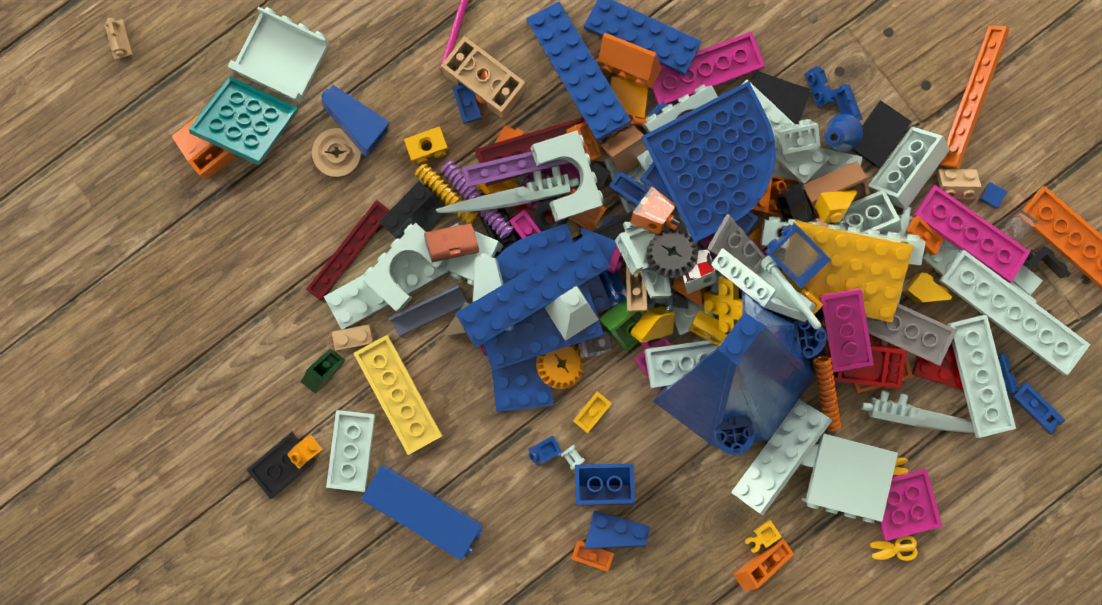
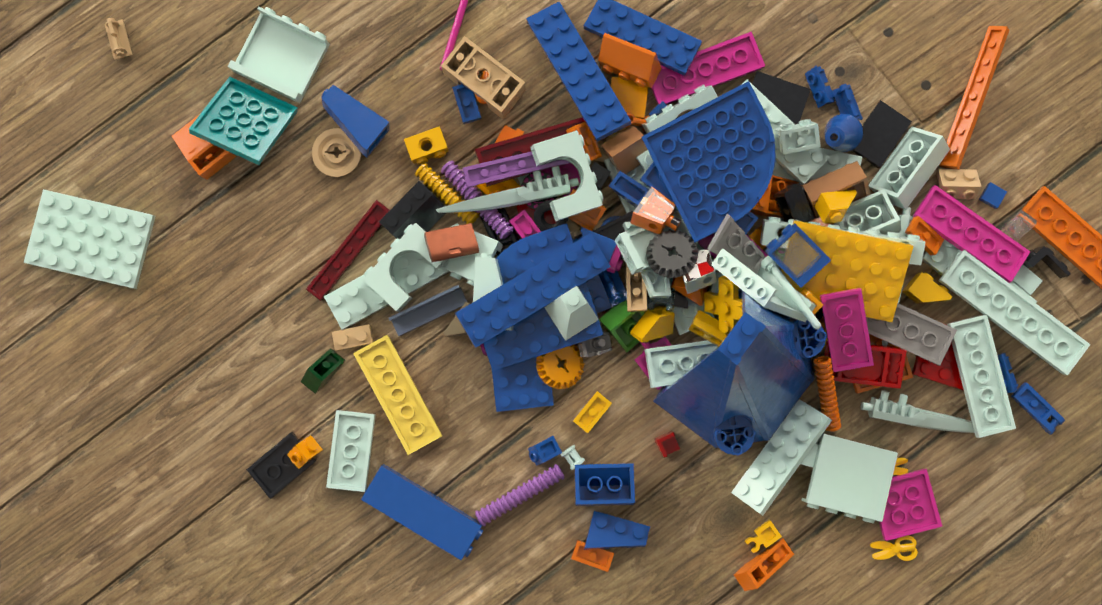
none -> light aqua plate [24,189,156,289]
none -> medium lavender piece [475,464,565,526]
none -> red panel [654,431,680,458]

